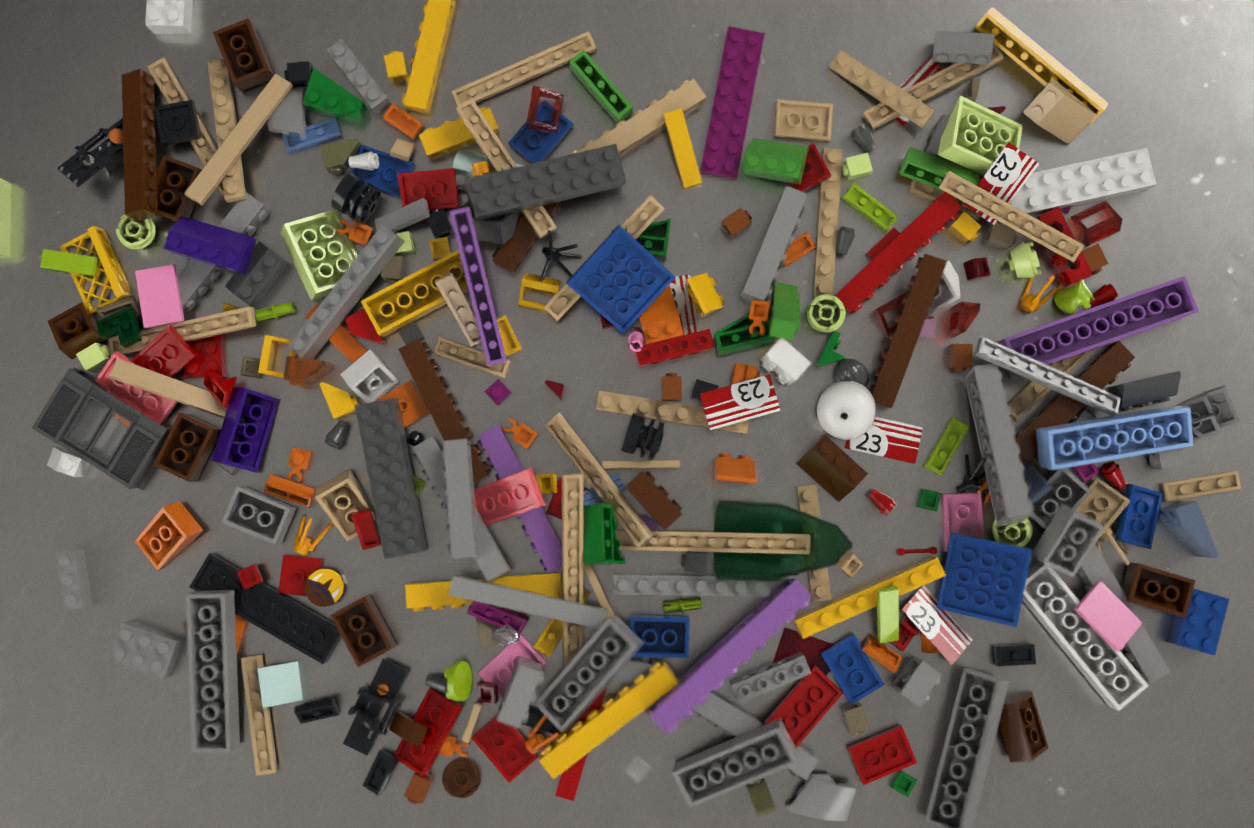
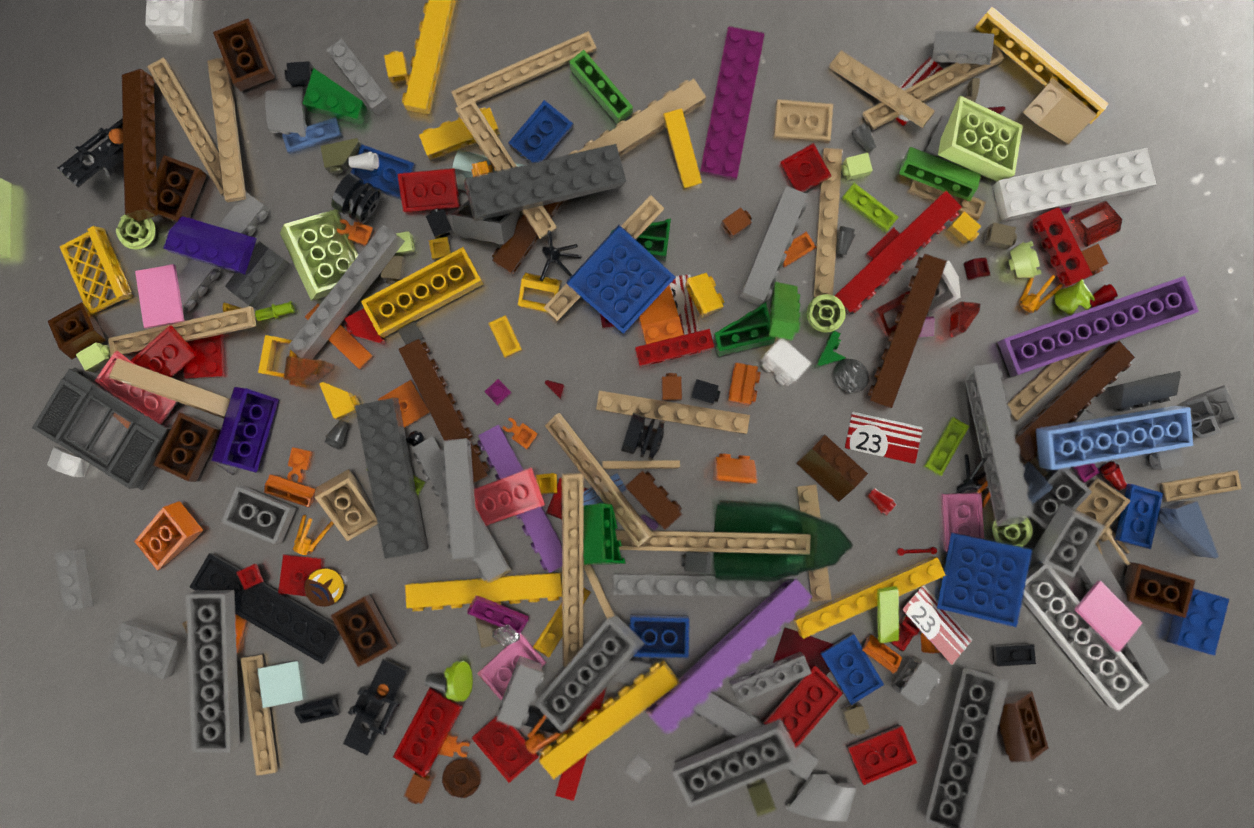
lime tile [40,249,99,276] -> none
dark tan tile [96,296,142,320] -> none
dark green plate [96,306,142,348] -> none
black plate [154,100,201,146] -> none
tan tile [184,74,292,206] -> none
red slope [203,368,237,408] -> none
dark tan tile [240,356,262,379] -> none
white slope [340,350,400,403] -> none
red tile [351,508,382,550] -> none
black plate [362,750,398,796] -> none
light grey tile [375,198,430,232] -> none
orange plate [382,103,424,141] -> none
reddish brown slope [389,711,428,746] -> none
tan tile [390,138,415,162] -> none
tan tile [432,336,511,379] -> none
tan tile [434,272,482,347] -> none
light grey tile [449,575,608,629] -> none
medium lavender brick [450,207,507,366] -> none
tan tile [461,700,484,743] -> none
dark red tile [477,681,499,704] -> none
clear red tile [527,86,564,133] -> none
bright pink pin [628,326,644,352] -> none
lime axle [663,597,702,614] -> none
sticker [700,374,780,430] -> none
bright green slope [742,138,809,184] -> none
orange plate [749,300,772,335] -> none
white cylinder [817,381,876,440] -> none
tan slope [834,549,864,578] -> none
green tile [890,770,917,797] -> none
green tile [917,488,941,512] -> none
tan plate [938,170,1085,262] -> none
dark orange brick [948,344,972,372] -> none
sticker [964,143,1039,225] -> none
light grey tile [975,336,1121,417] -> none

